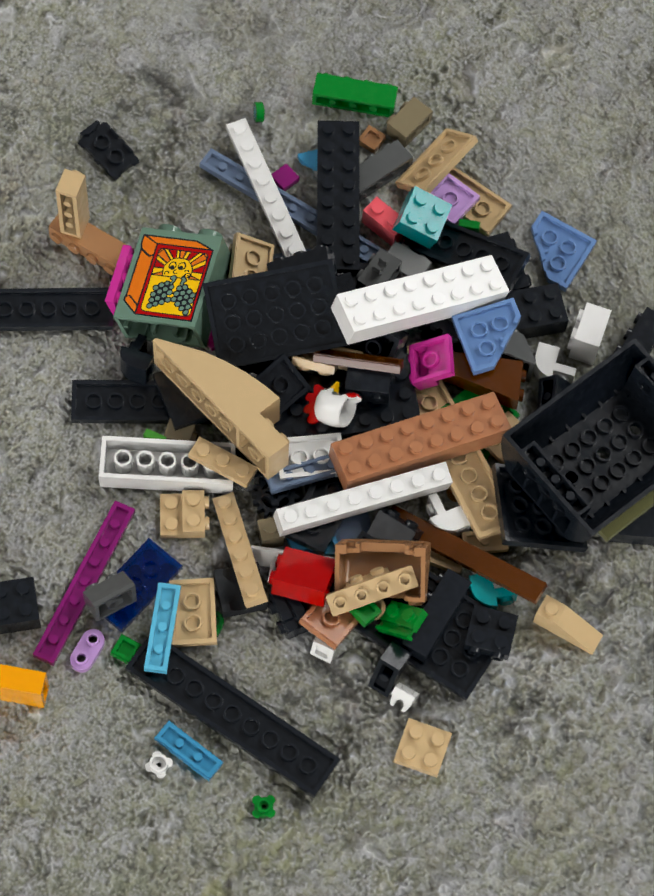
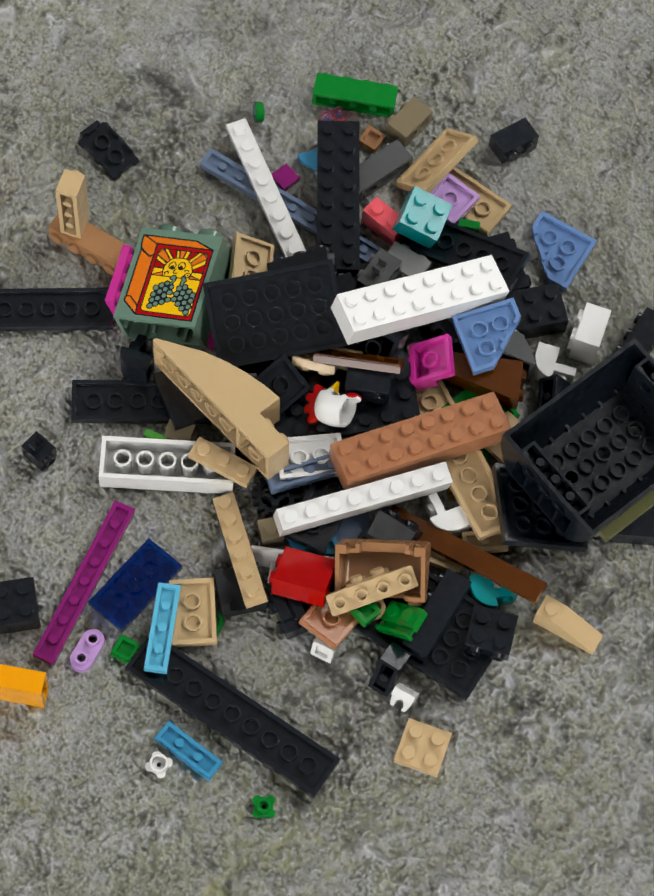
dark grey slope [83,571,137,622] -> none
tan plate [160,490,210,539] -> none
none -> black brick [21,431,57,471]
none -> clear pink tile [321,106,347,121]
none -> black brick [489,117,539,164]

